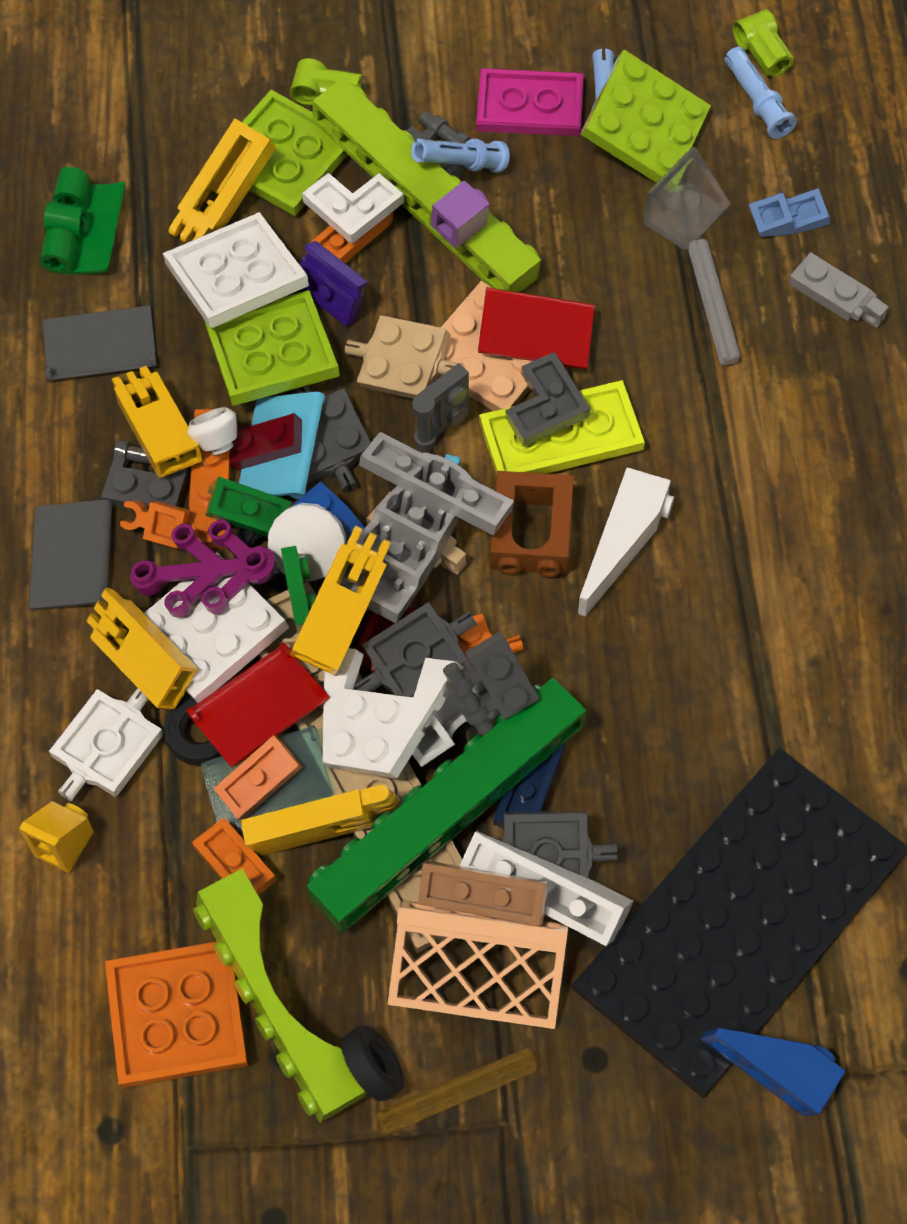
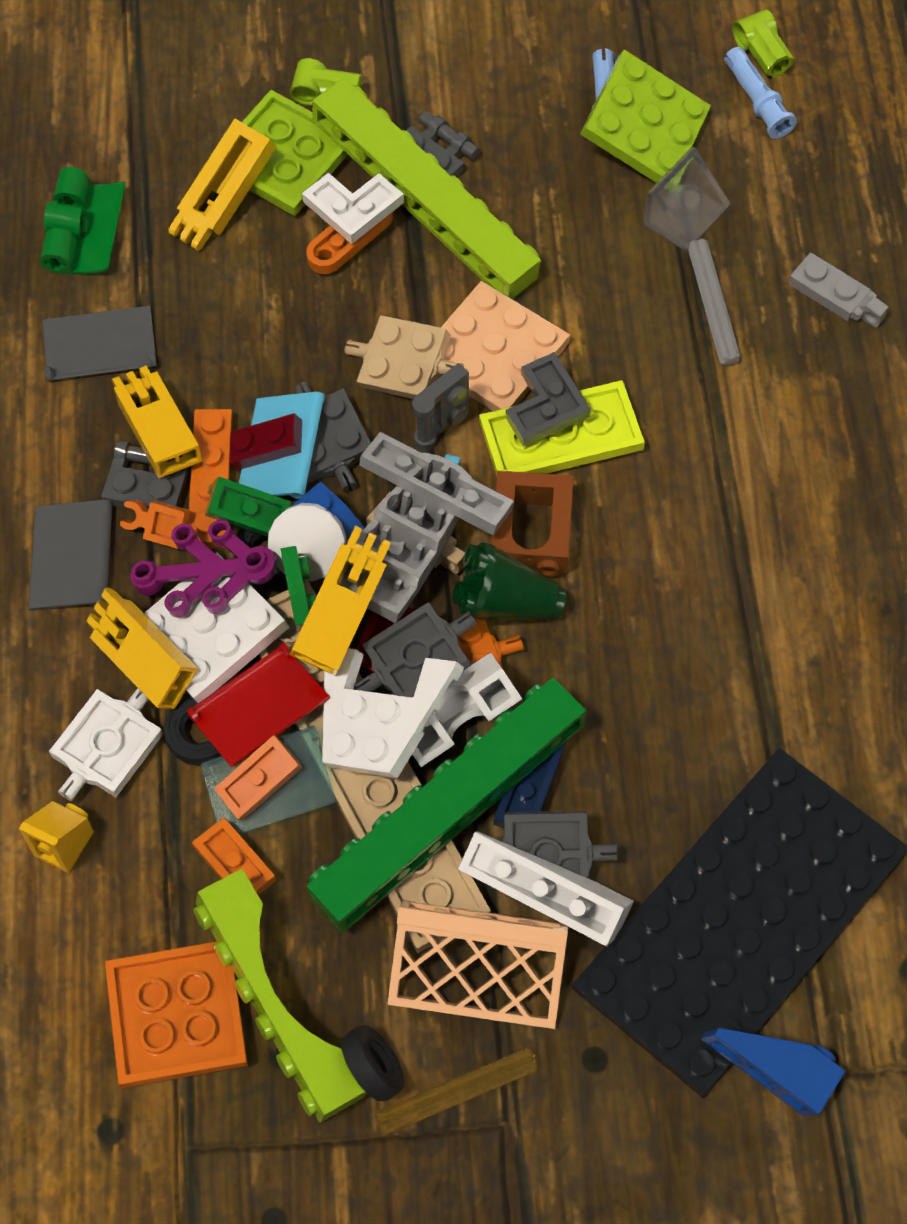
white plate [163,212,309,328] -> none
white cone [187,407,237,455] -> none
lime plate [204,290,340,406] -> none
yellow hinge [241,785,400,856] -> none
dark purple plate [300,241,368,327] -> none
light blue pin [411,139,510,173] -> none
medium nougat plate [418,861,549,926] -> none
medium lavender brick [431,181,490,248] -> none
dark grey plate [443,631,539,734] -> none
dark pink tile [476,68,584,136] -> none
red piece [477,287,594,370] -> none
white slope [578,467,674,616] -> none
medium blue slope [749,188,831,236] -> none
none -> dark green cone [452,543,566,620]

